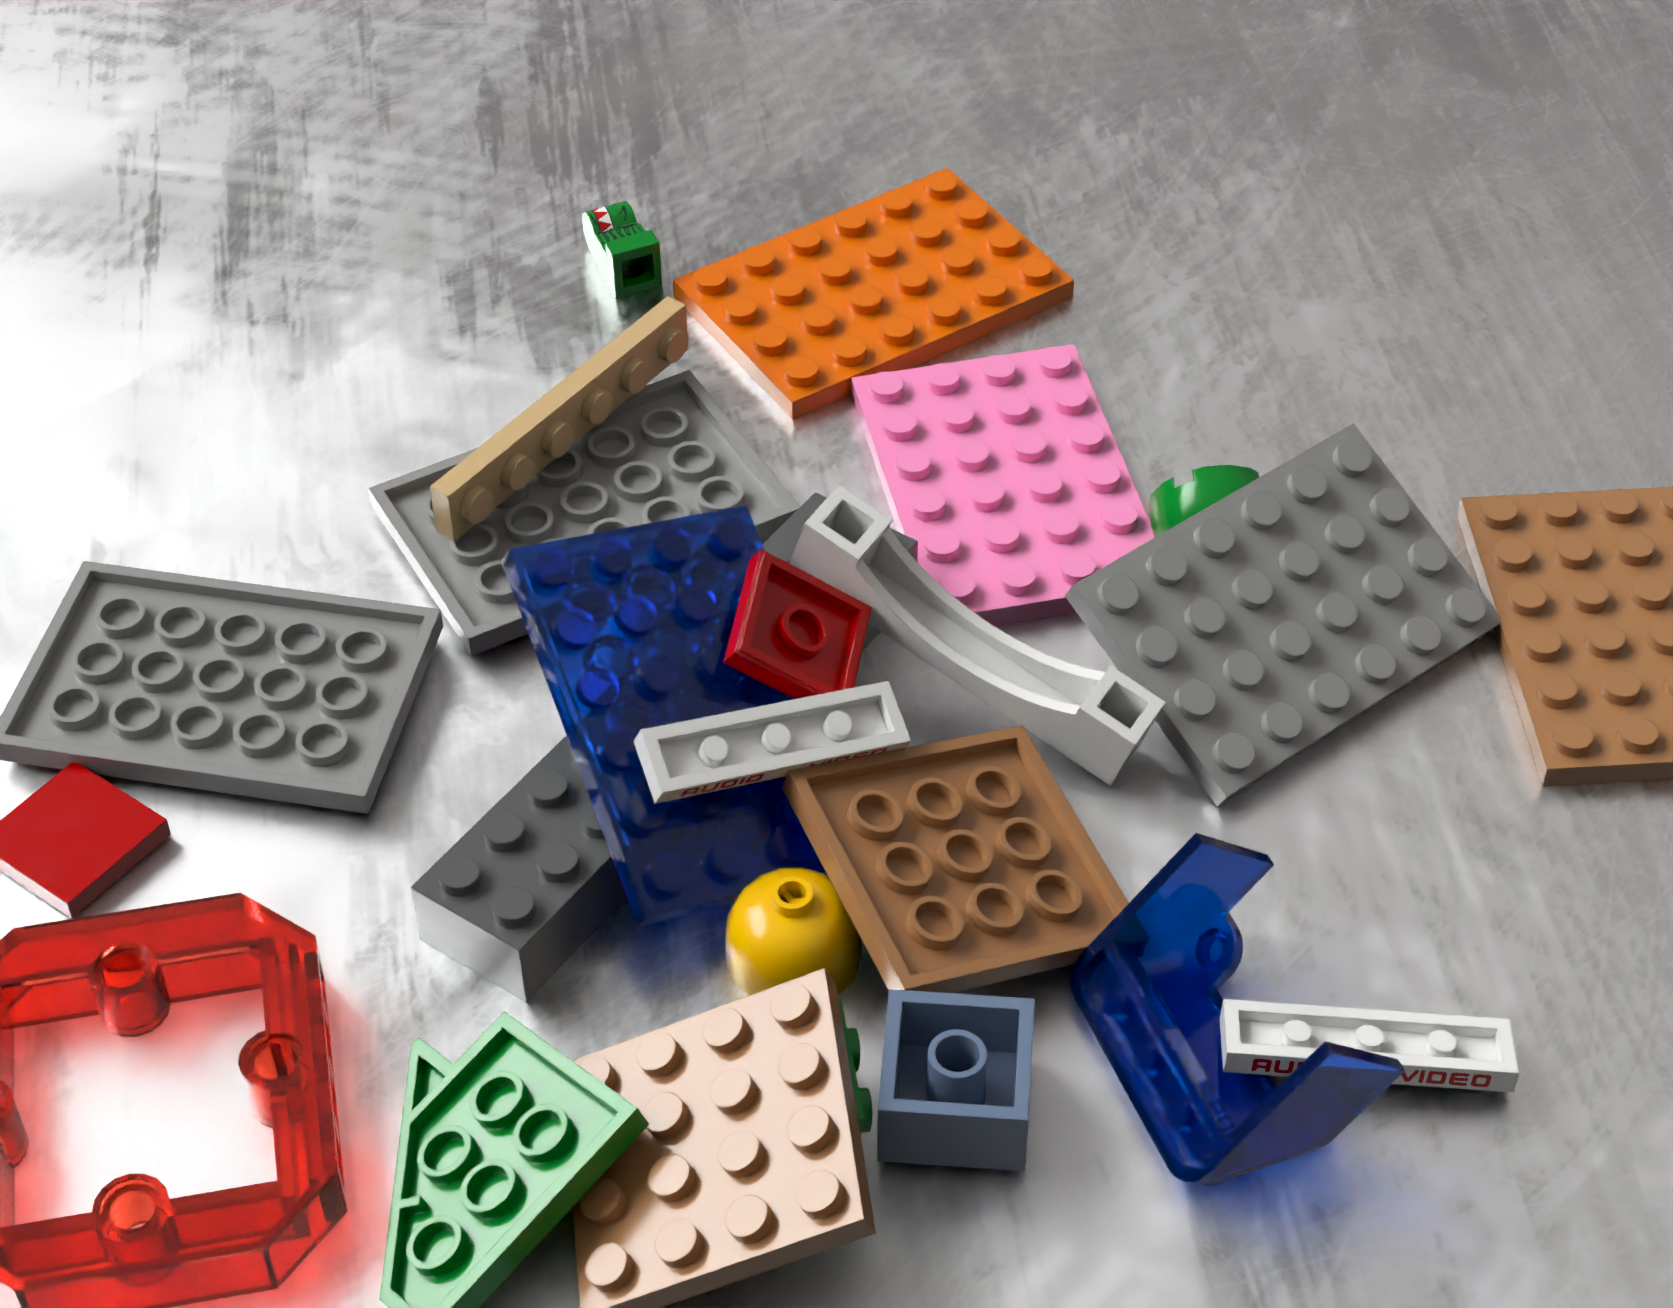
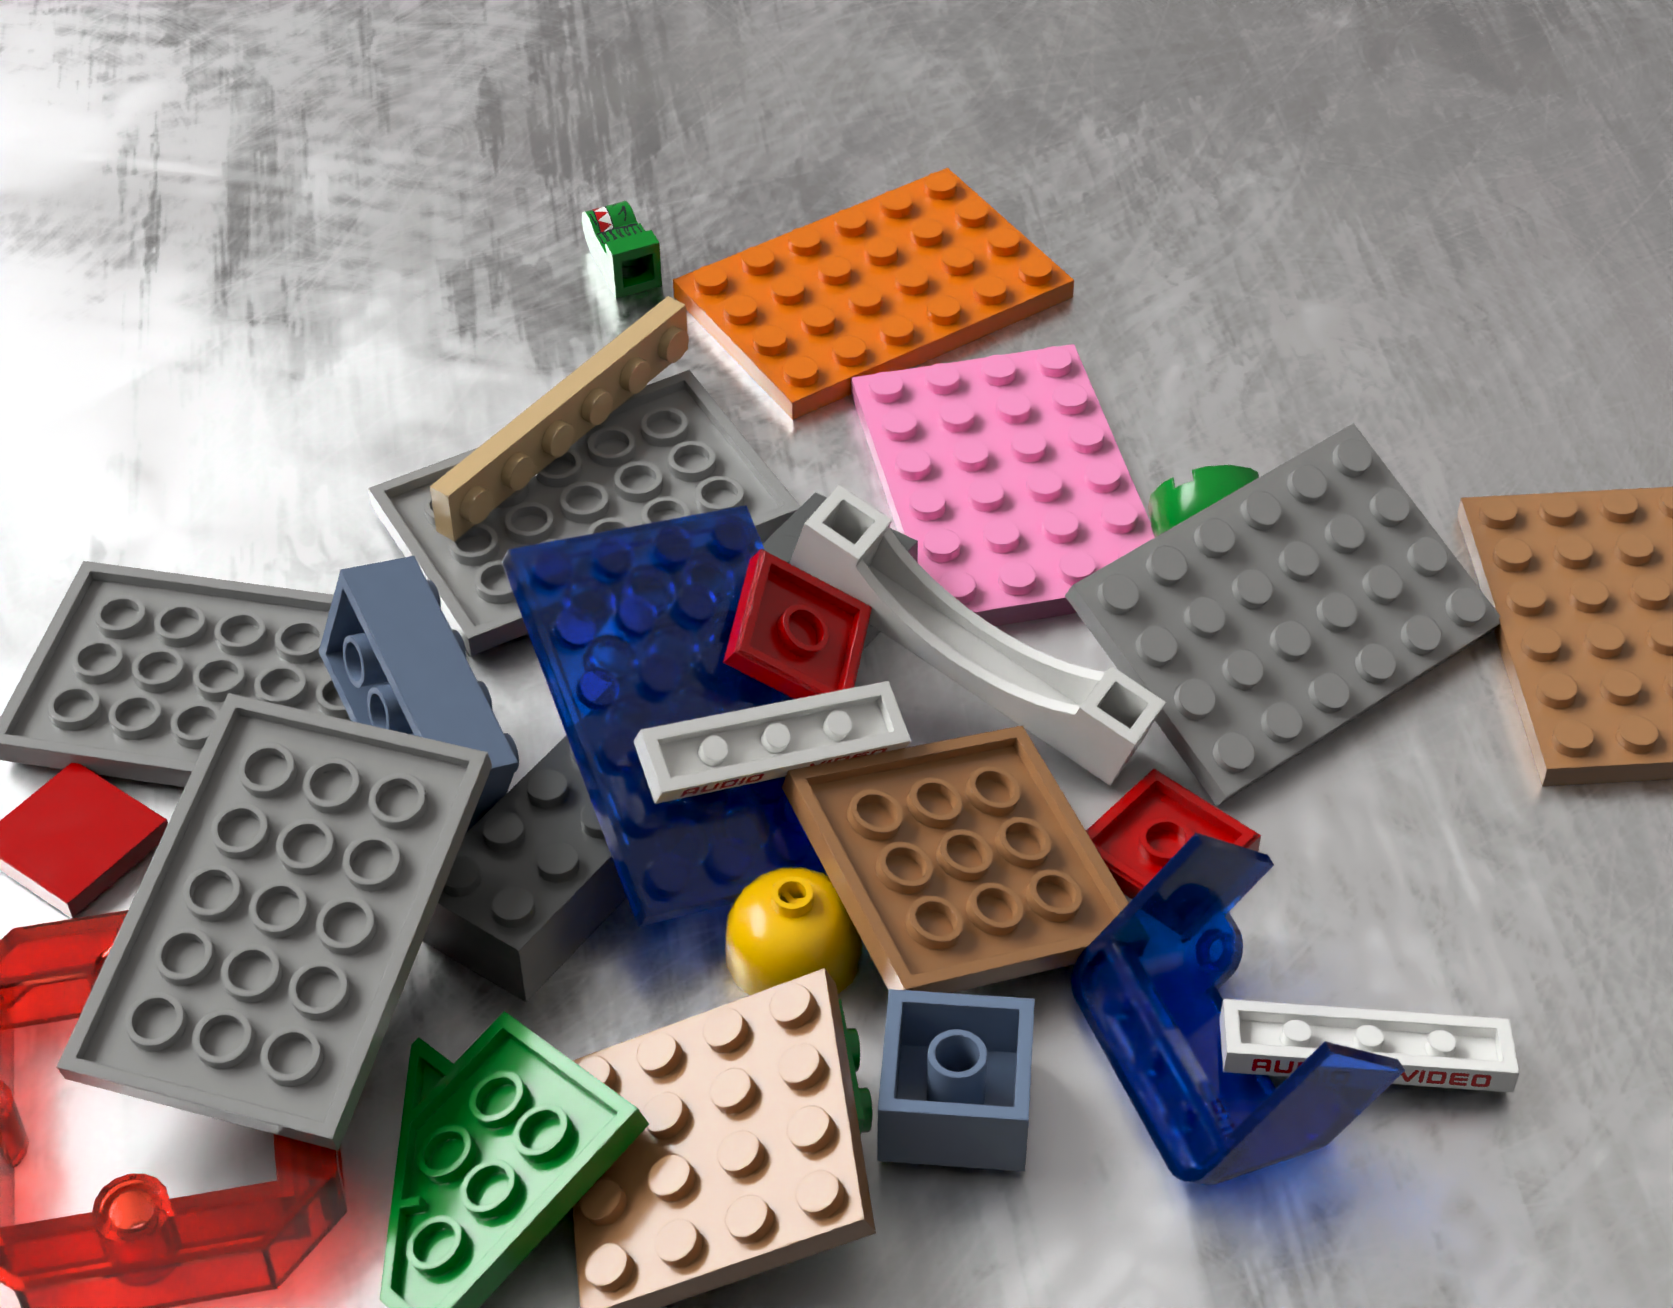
none -> light grey plate [56,693,492,1151]
none -> sand blue brick [319,556,519,834]
none -> red tile [1086,768,1261,929]

